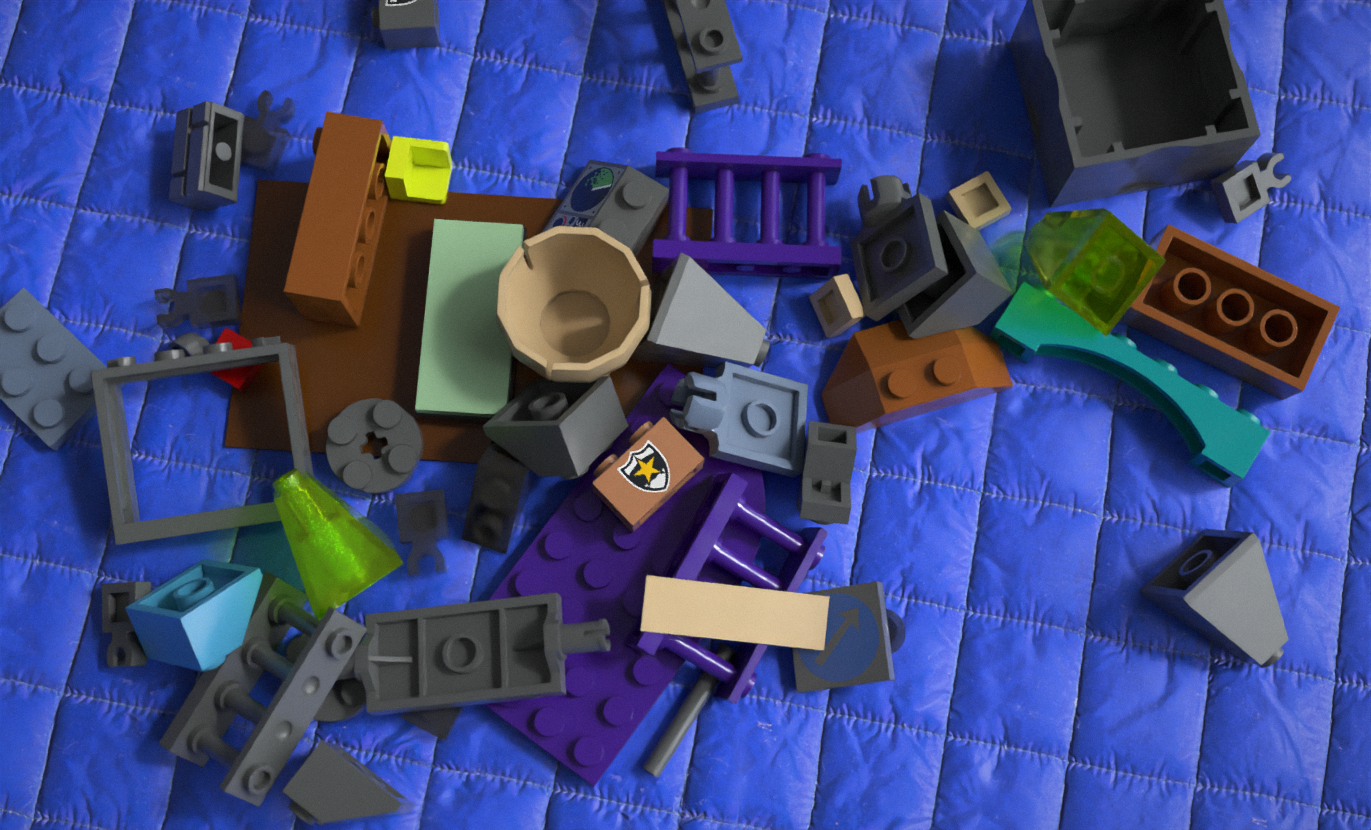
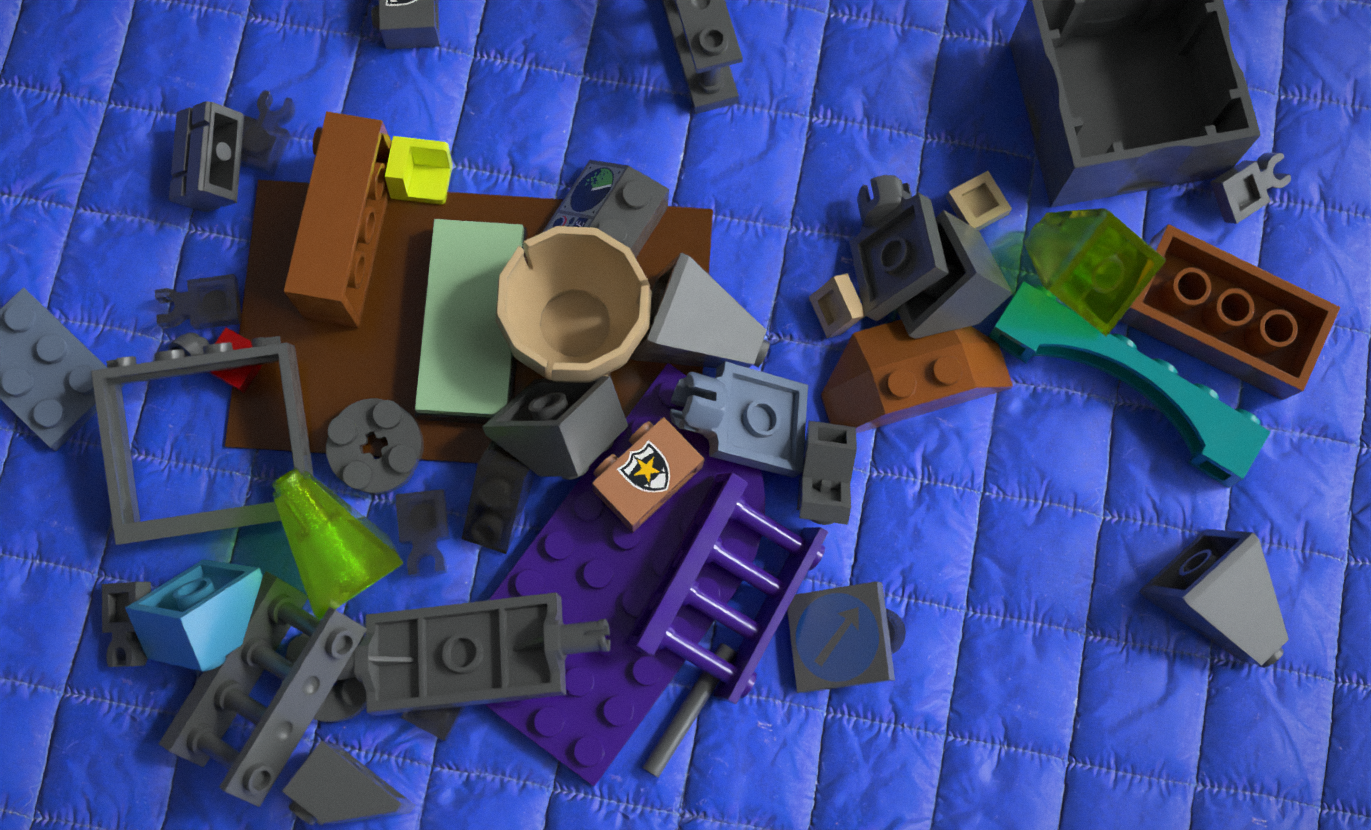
tan sticker [640,575,830,650] -> none
dark purple fence [652,147,842,279] -> none

